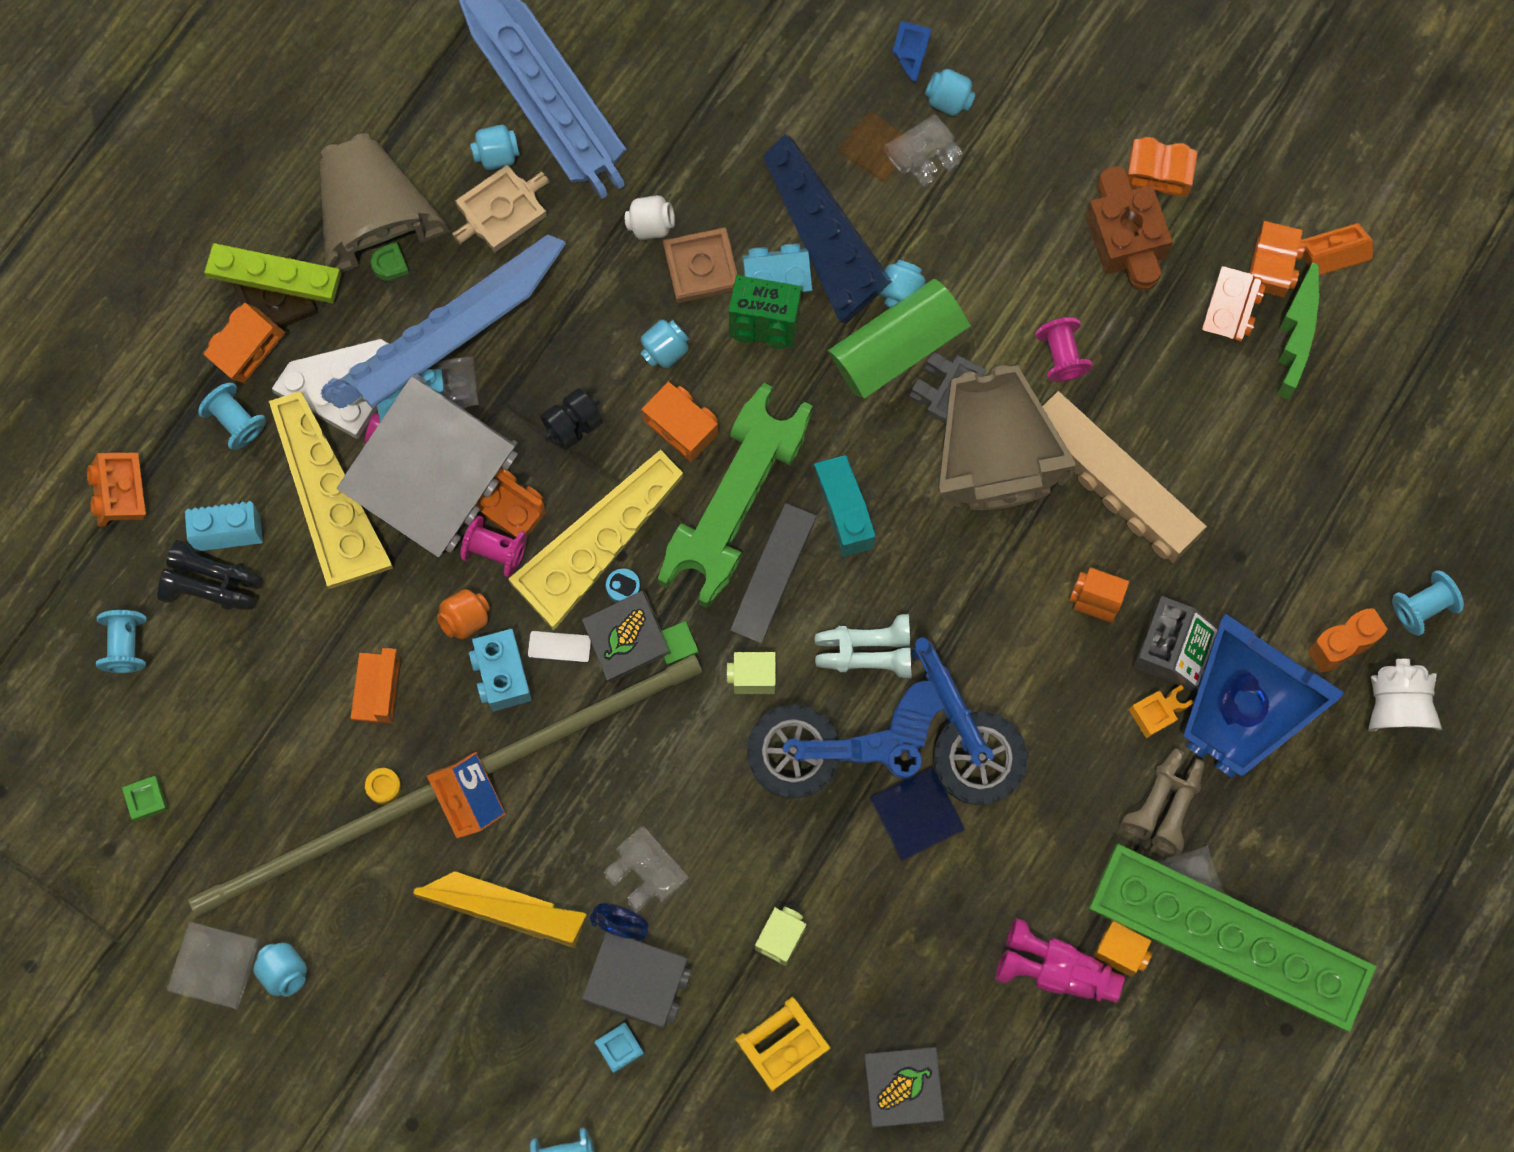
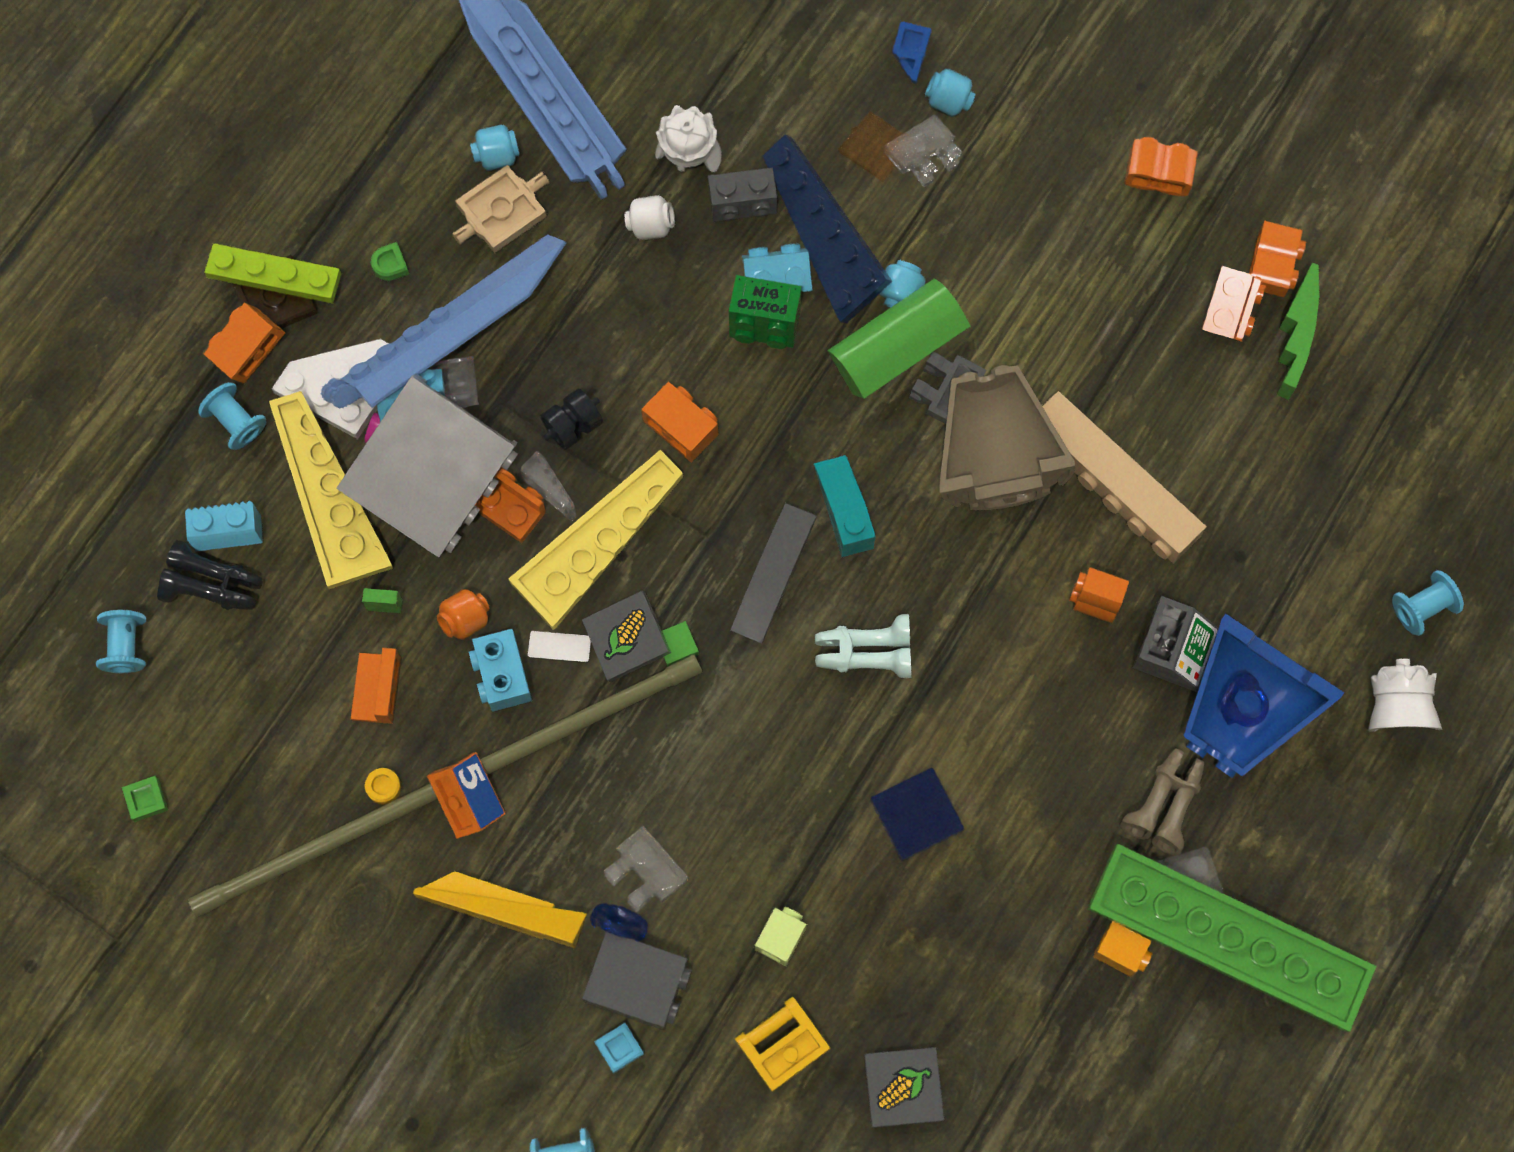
orange bracket [87,453,146,527] -> none
clear plate [167,922,259,1010] -> none
medium azure head [253,943,307,997] -> none
dark tan cone [320,133,450,272] -> none
dark pink hose [460,516,527,577] -> none
tile [606,569,640,603] -> none
medium azure head [640,319,690,369] -> none
bright green piece [658,383,813,608] -> none
medium nougat tile [663,228,737,303] -> none
yellowish green brick [727,652,775,694] -> none
piece [747,638,1028,805] -> none
dark pink piece [995,918,1125,1003] -> none
dark pink hose [1036,317,1093,382] -> none
dark orange brick [1085,167,1173,291] -> none
light orange plate [1128,685,1194,739] -> none
orange slope [1302,223,1373,275] -> none
orange brick [1308,608,1388,672] -> none
none -> bright green tile [362,588,403,613]
none -> clear slope [521,451,576,520]
none -> white hat [655,105,721,172]
none -> dark grey brick [708,168,777,222]

